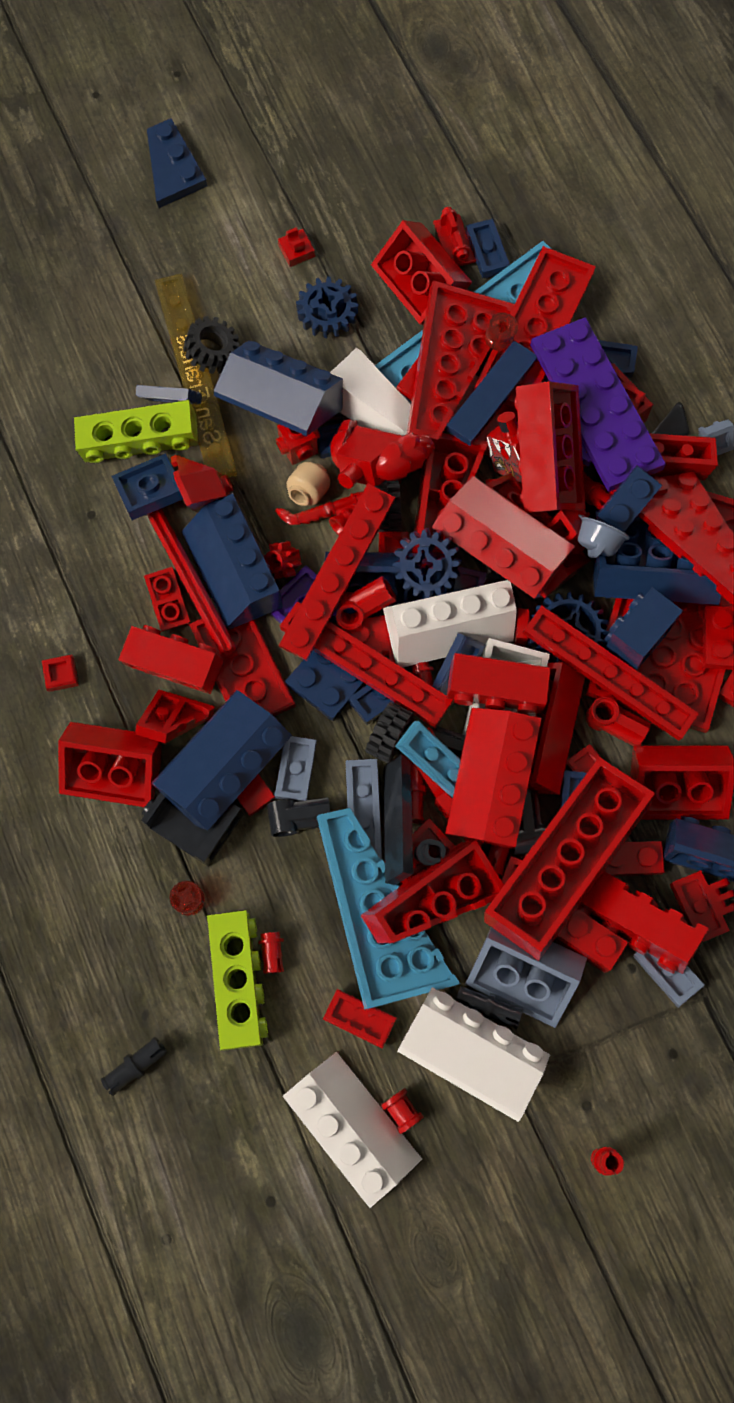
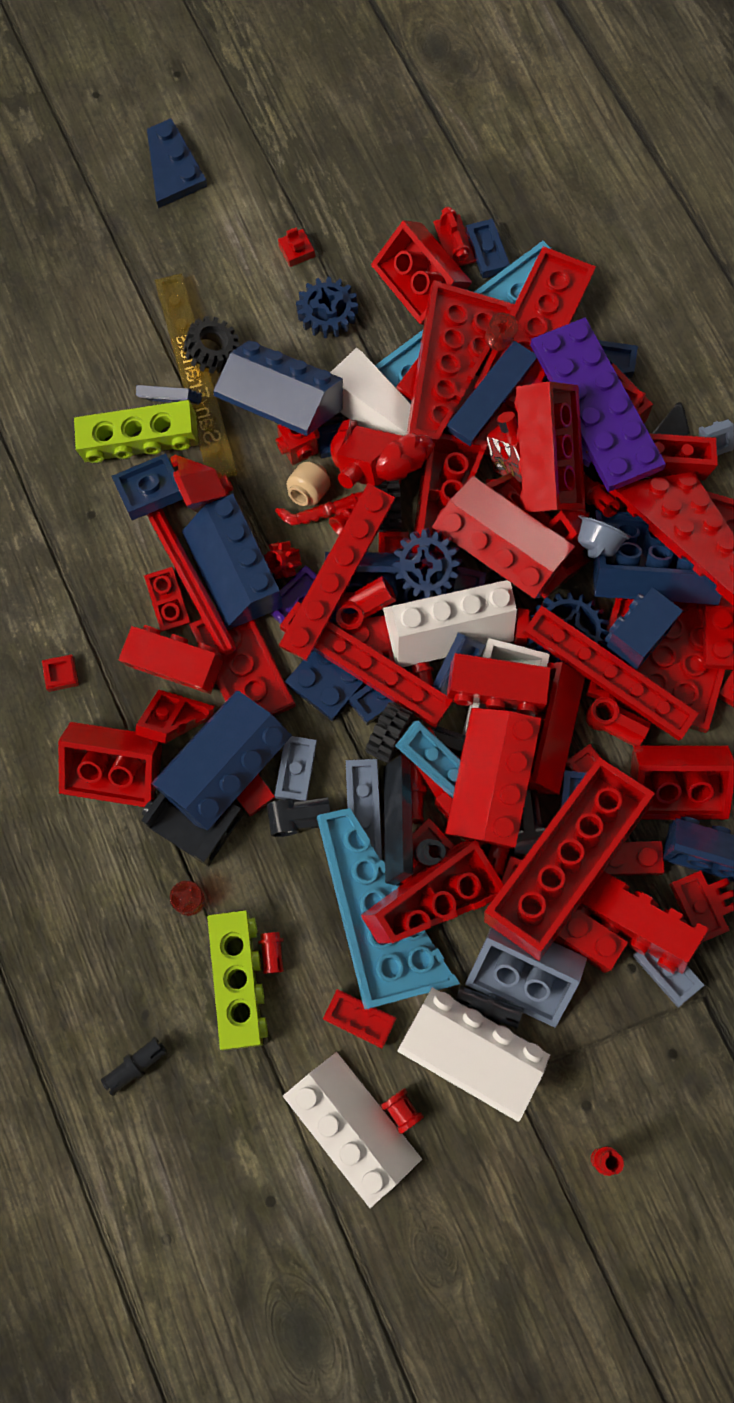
dark blue plate [597,465,662,532] -> none

